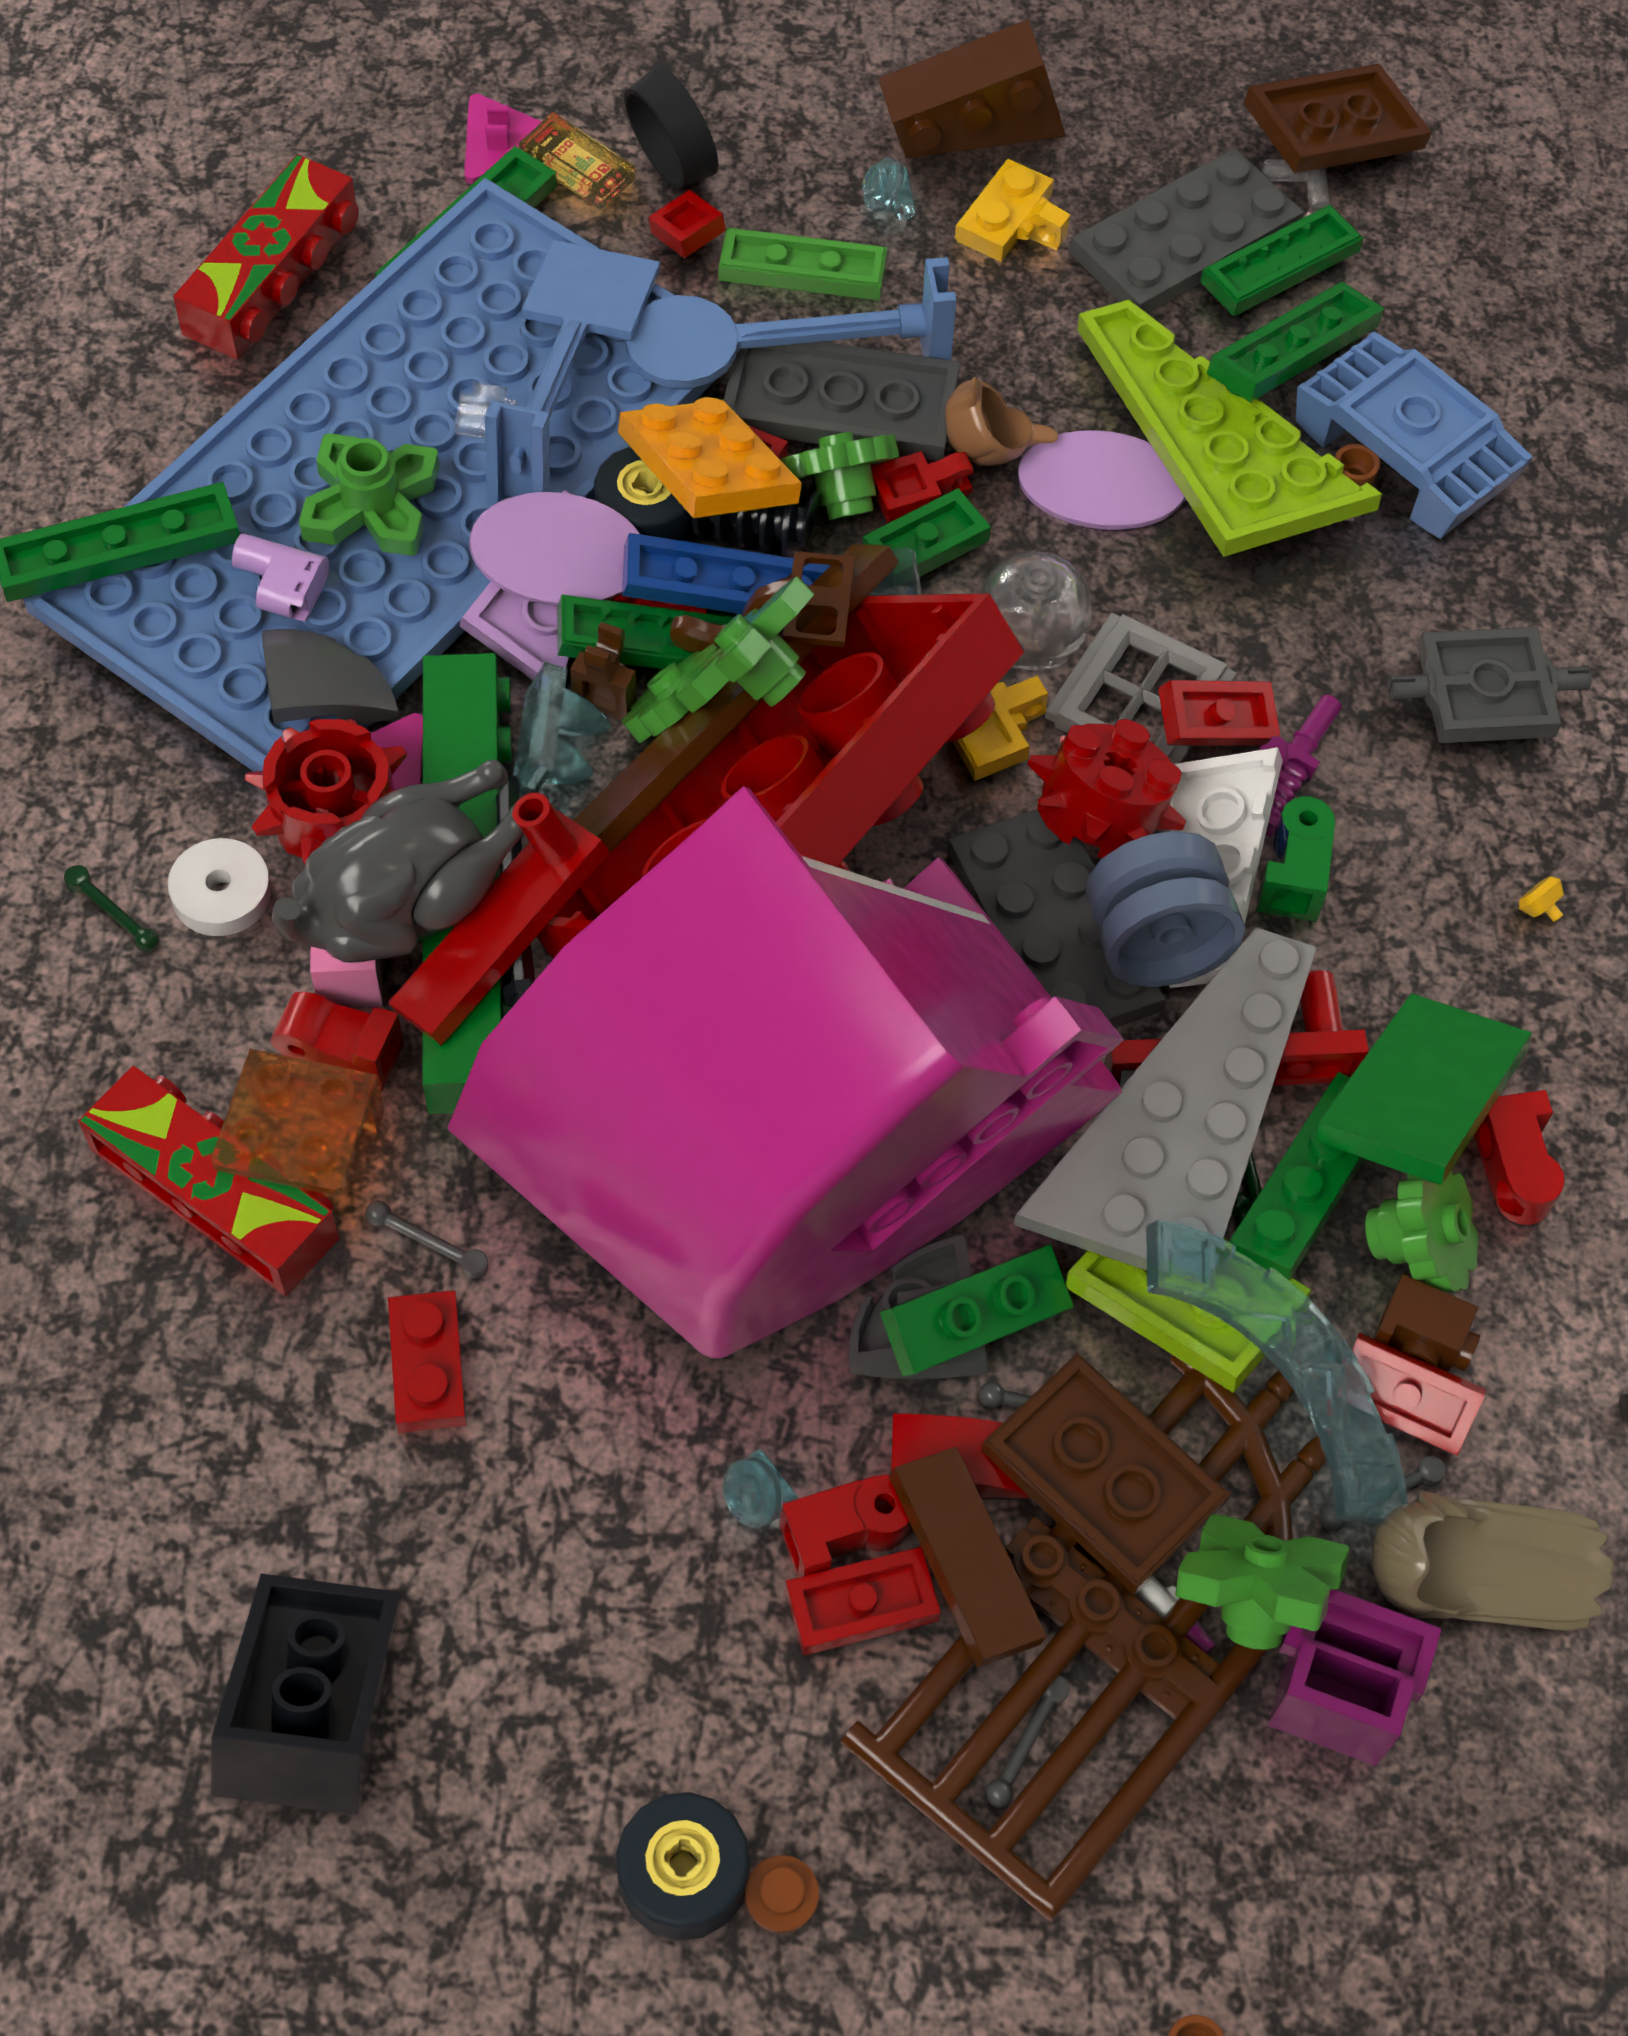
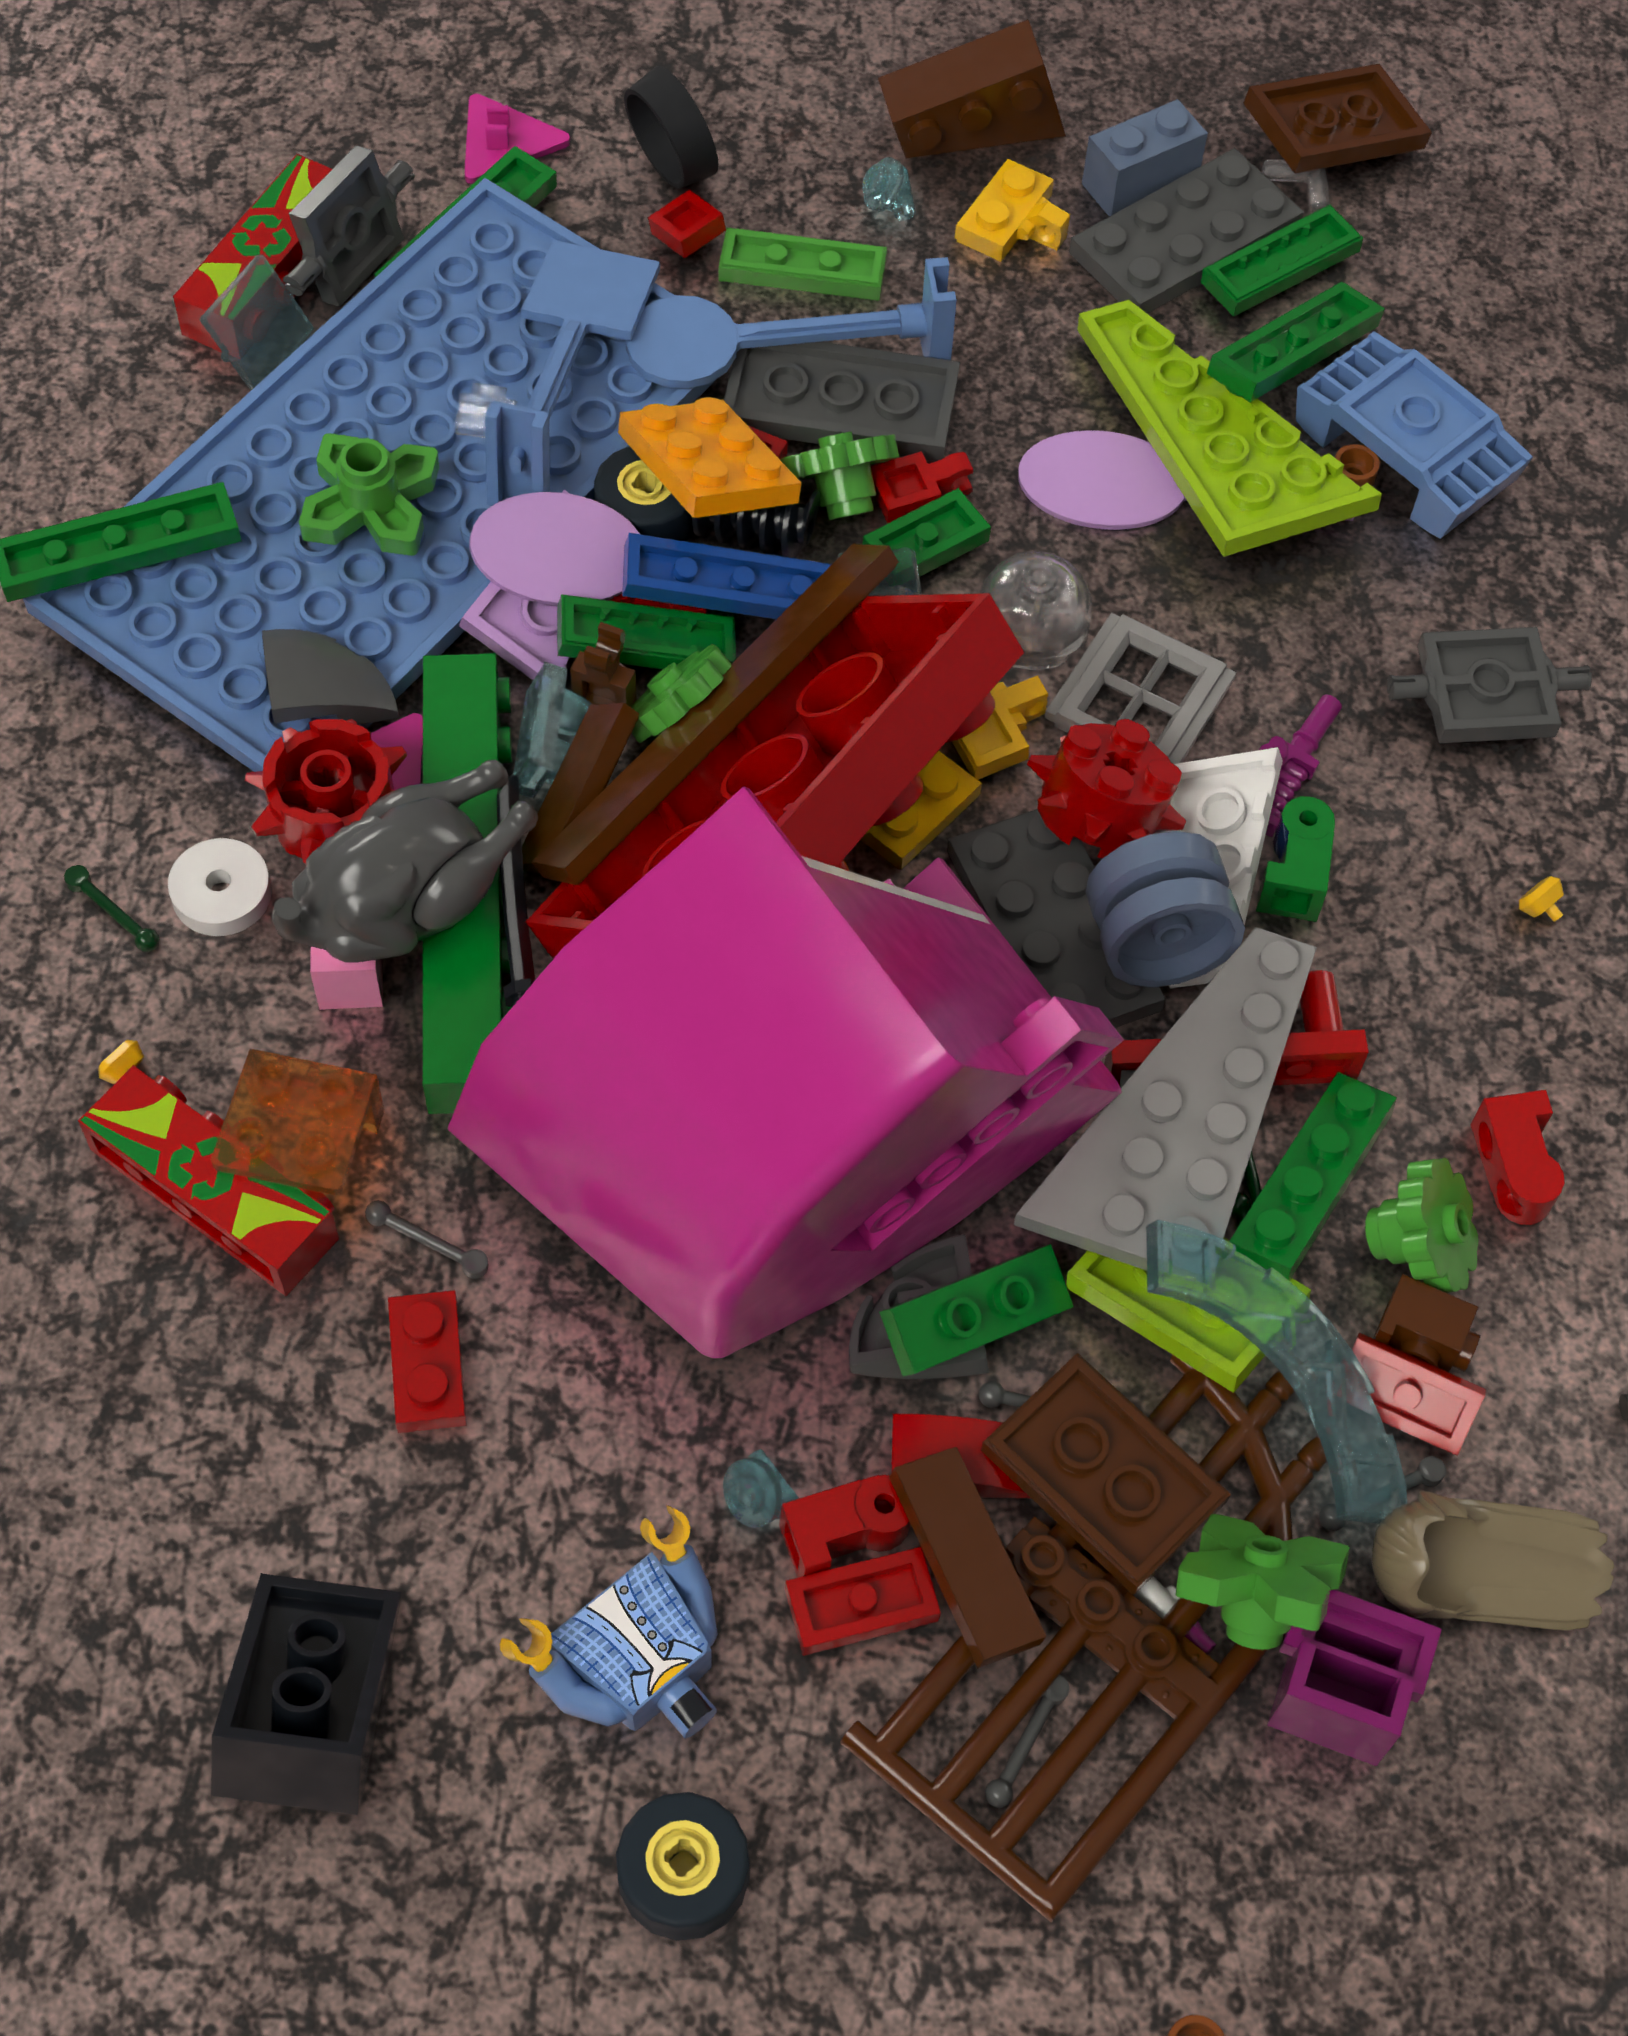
lavender piece [232,533,329,622] -> none
red leg [270,991,404,1092] -> none
red piece [388,793,610,1046] -> none
clear yellow tile [519,112,636,211] -> none
reddish brown piece [670,551,855,653] -> none
bright green plant [675,576,814,713] -> none
dark orange plate [745,1855,819,1933] -> none
medium nougat hair [945,376,1058,466] -> none
red plate [1158,680,1281,746] -> none
green tile [1315,993,1532,1185] -> none
none -> yellow rock [98,1040,144,1084]
none -> clear light blue piece [199,255,315,390]
none -> dark grey plate [283,145,415,307]
none -> torso [500,1505,718,1739]
none -> reddish brown tile [522,702,639,874]
none -> yellow hinge [861,751,982,870]
none -> sand blue brick [1082,99,1208,216]

